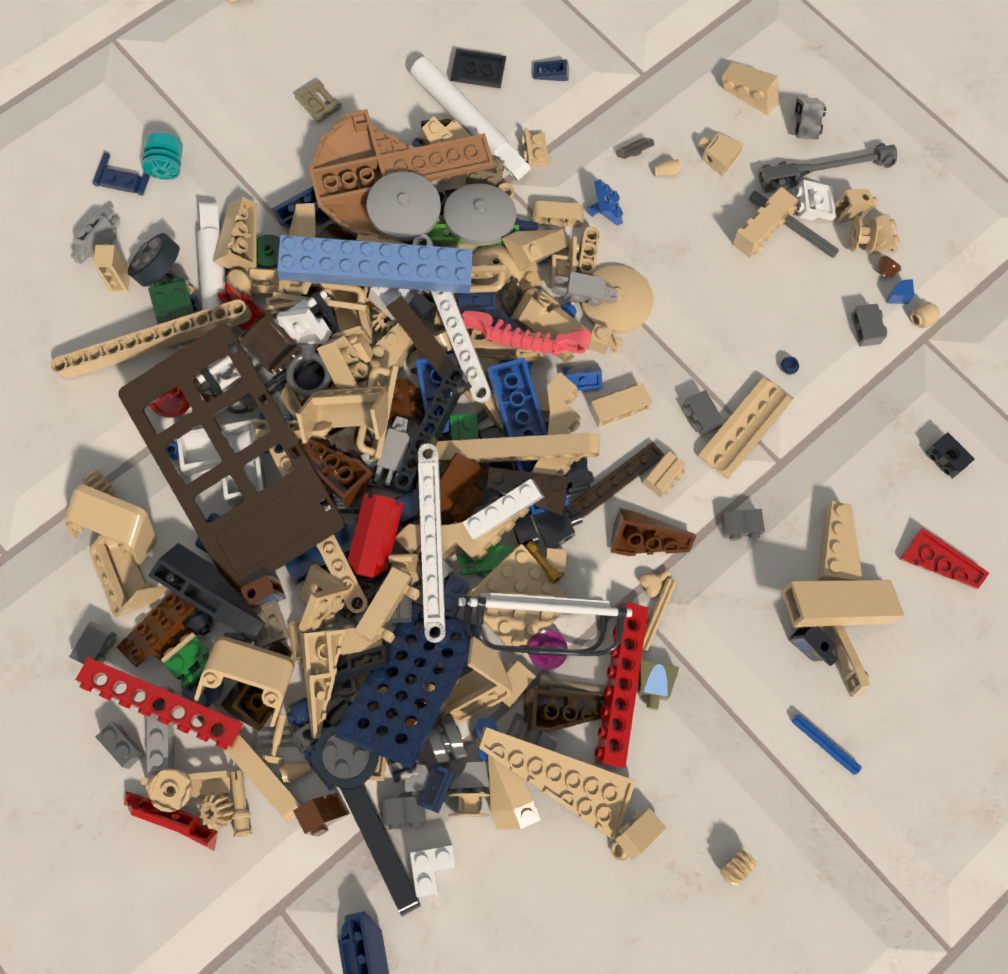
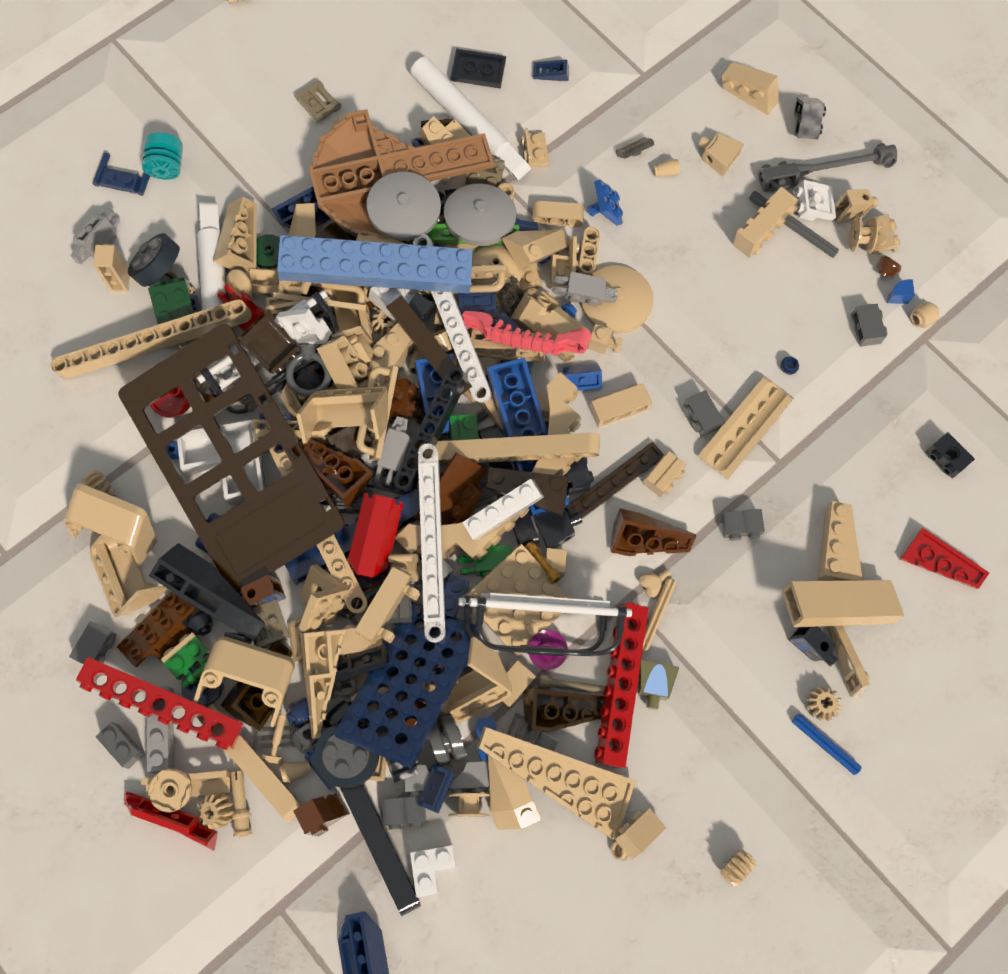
none -> tan gear [806,687,842,721]

